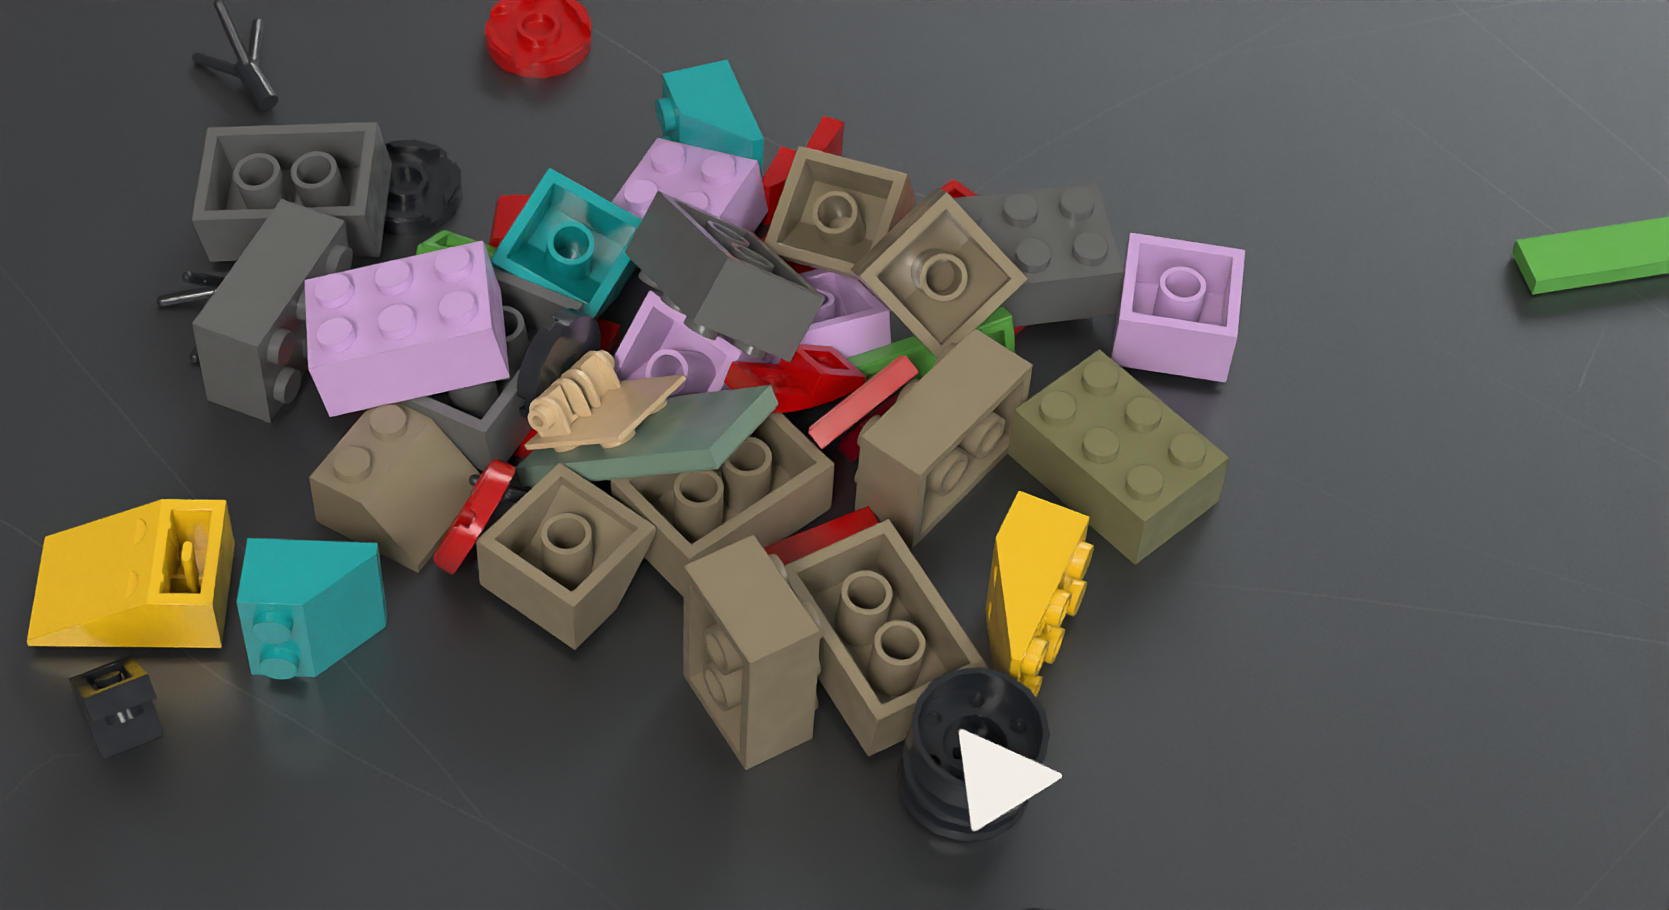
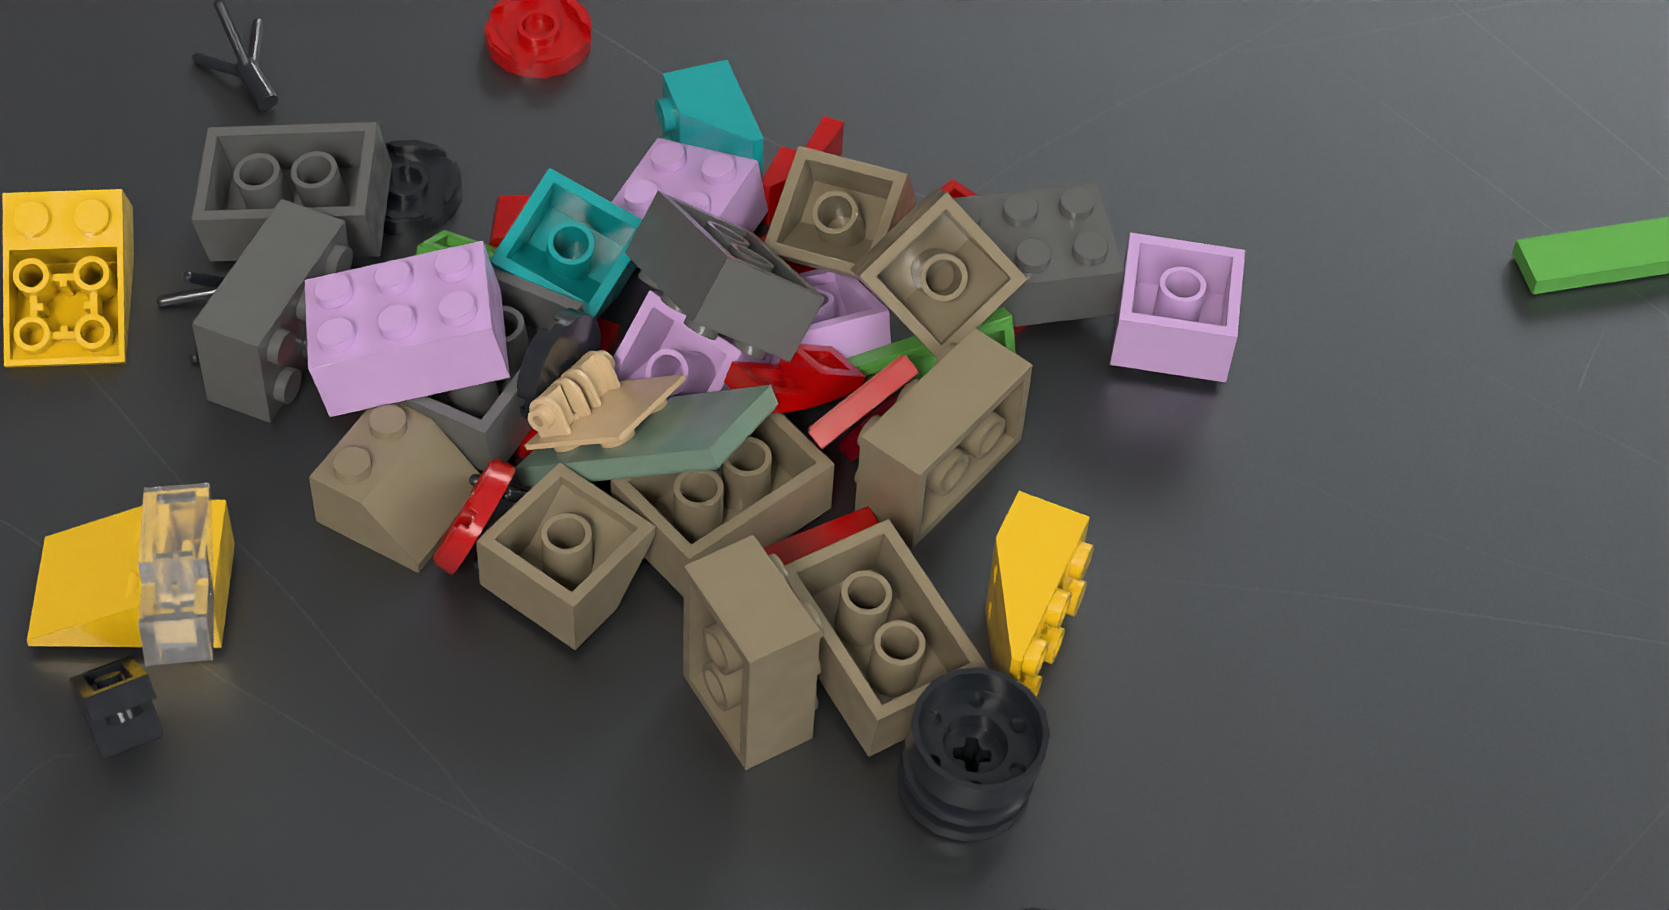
teal slope [237,538,387,680] -> none
white sticker [959,729,1062,831] -> none
olive brick [1008,349,1229,565] -> none
none -> yellow slope [2,189,134,368]
none -> clear slope [138,483,214,666]

